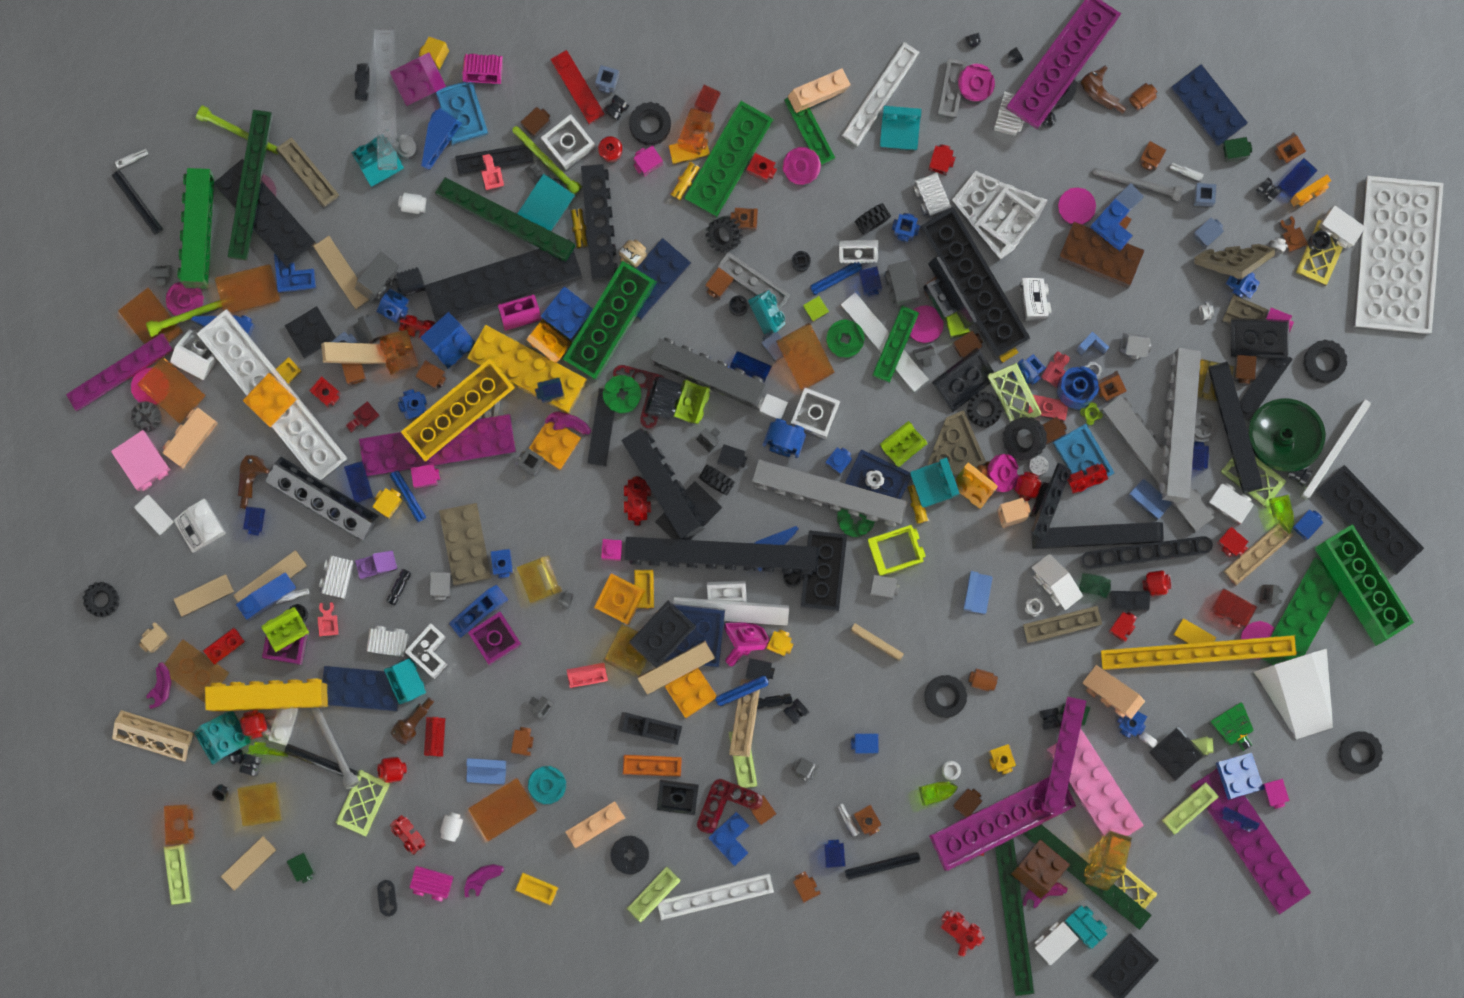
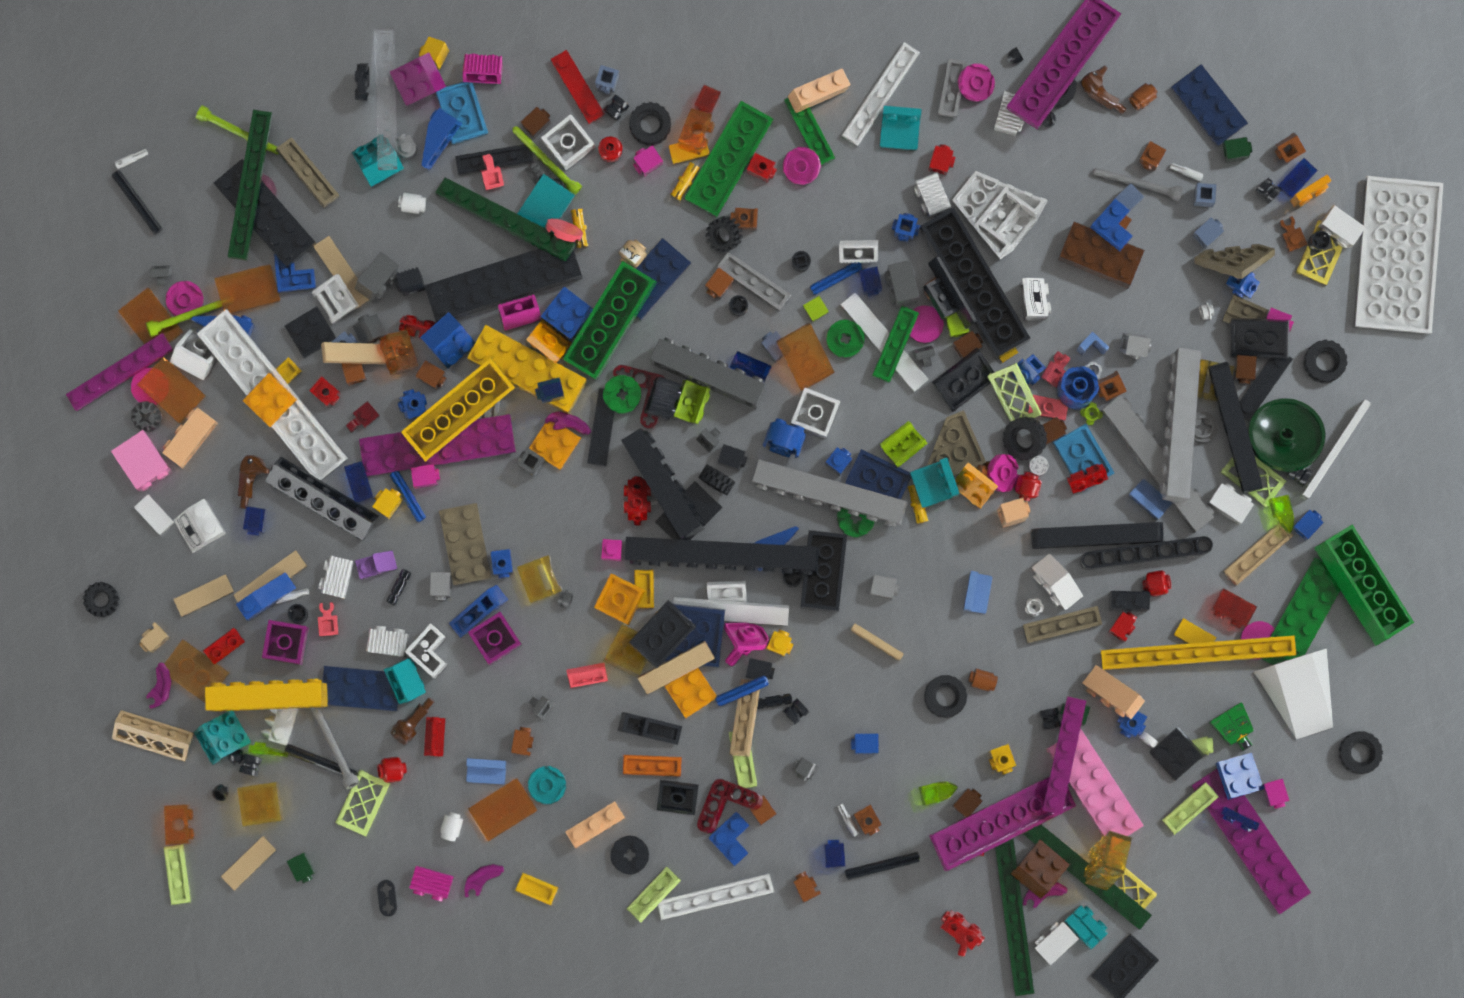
green brick [177,168,215,289] -> none
red head [240,710,267,739] -> none
lime bracket [261,607,309,652] -> none
blue brick [376,289,409,323] -> none
red hinge [390,815,426,856] -> none
black brick [581,164,618,282] -> none
teal bracket [748,290,786,334] -> none
white brick [758,394,788,420] -> none
black tyre [854,203,891,235] -> none
white plate [865,470,884,489] -> none
neon yellow window [867,525,926,576] -> none
white plate [942,761,961,780] -> none
black hinge [965,32,981,47] -> none
black tyre [967,391,1002,427] -> none
black bracket [1029,463,1071,540] -> none
dark pink tile [1058,187,1096,225] -> none
clear green bracket [1079,573,1111,598] -> none
clear blue brick [1192,442,1209,471] -> none
red brick [1217,526,1249,557] -> none
dark grey tile [1260,585,1283,605] -> none
white plate [1270,237,1288,253] -> none
black plate [1316,464,1424,575] -> none
none -> white plate [312,274,359,325]
none -> coral tile [545,218,583,242]

